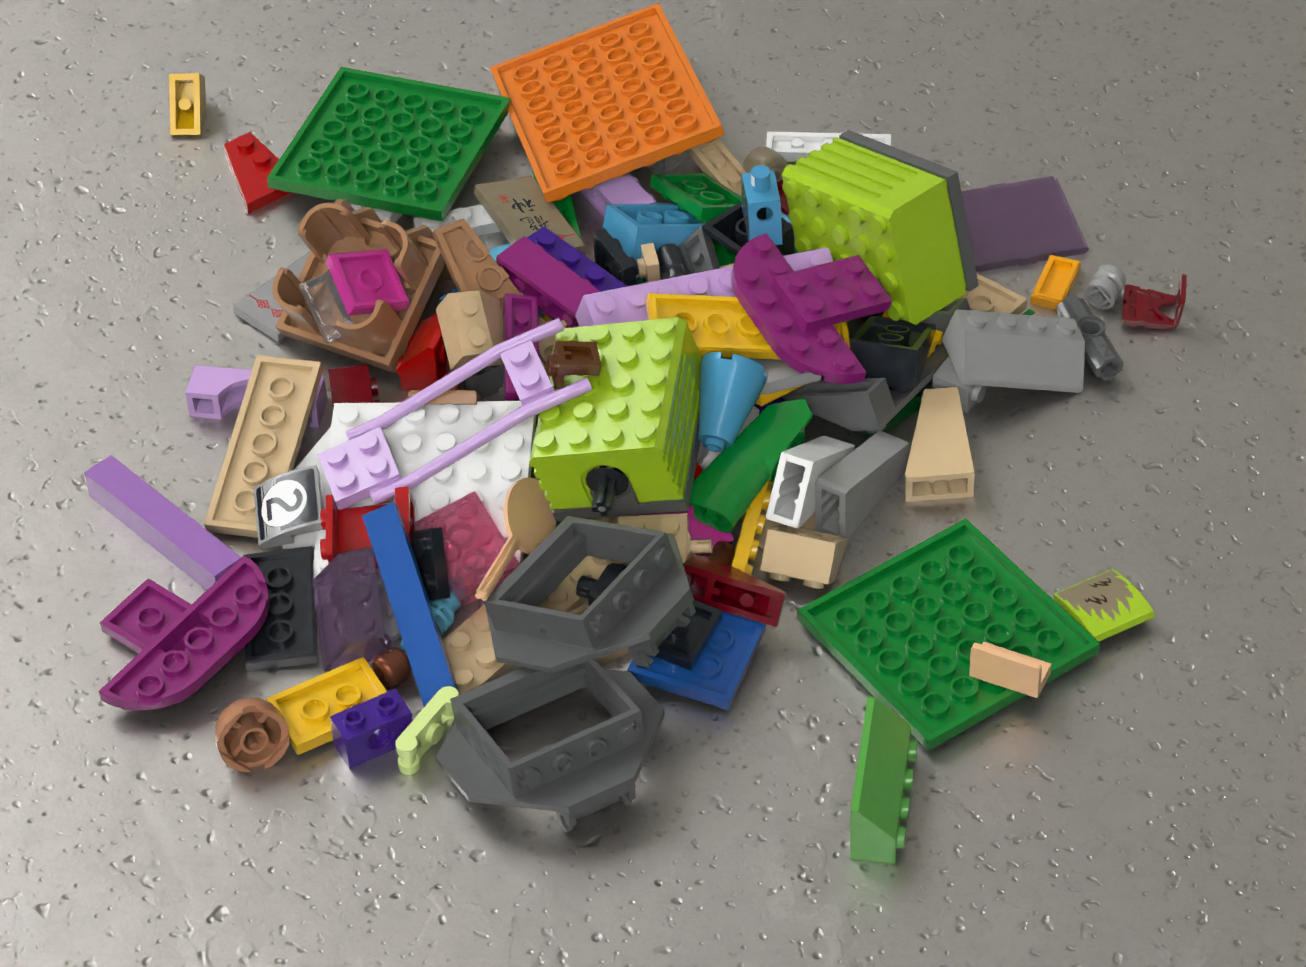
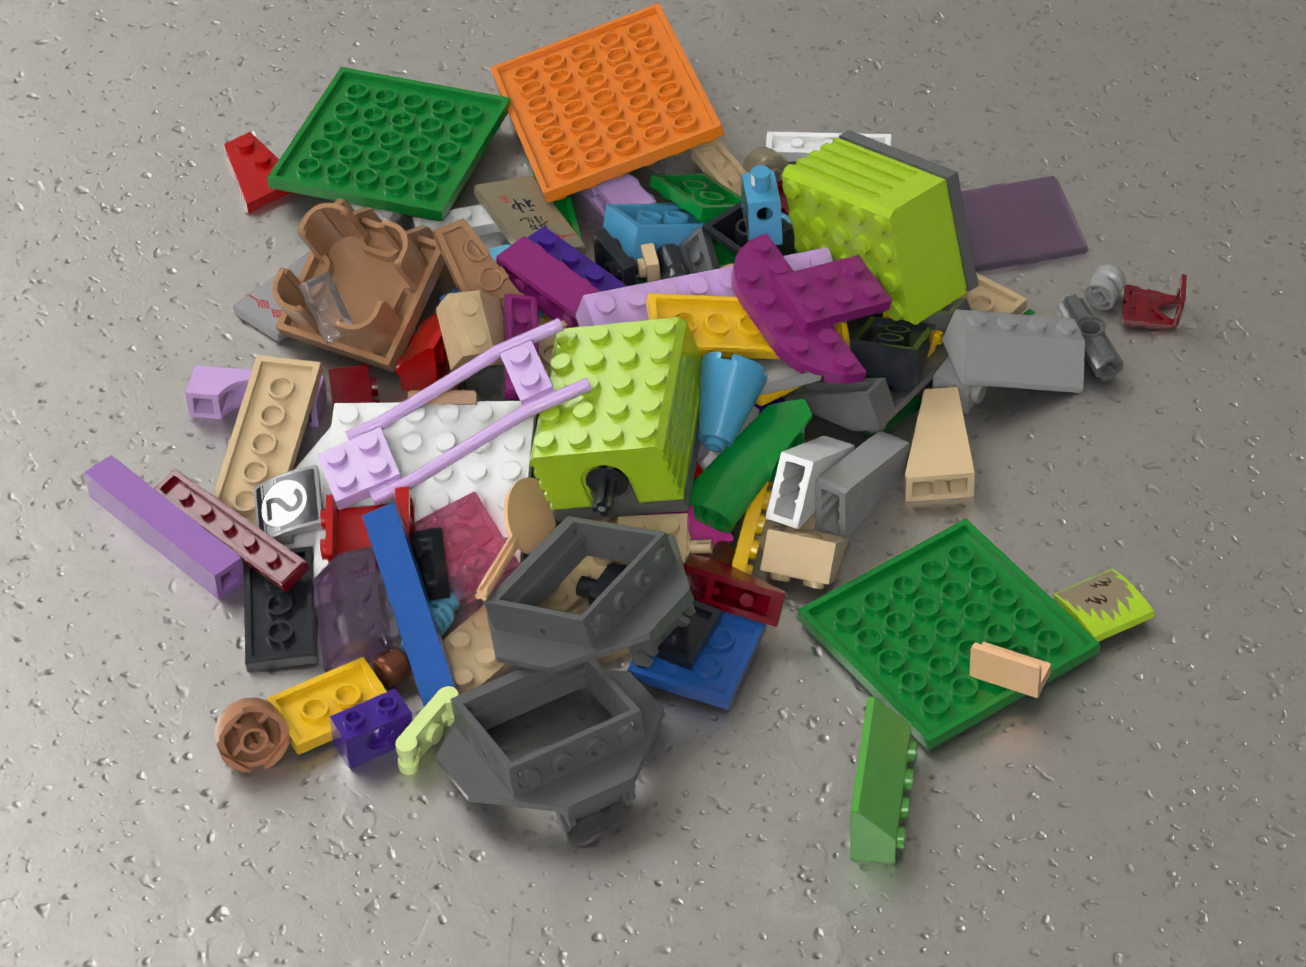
magenta plate [98,555,269,710] -> none
yellow slope [169,73,206,136] -> none
dark pink tile [326,249,410,316] -> none
reddish brown bracket [546,341,601,389] -> none
light orange tile [1031,255,1081,310] -> none
none -> tile [154,469,310,592]

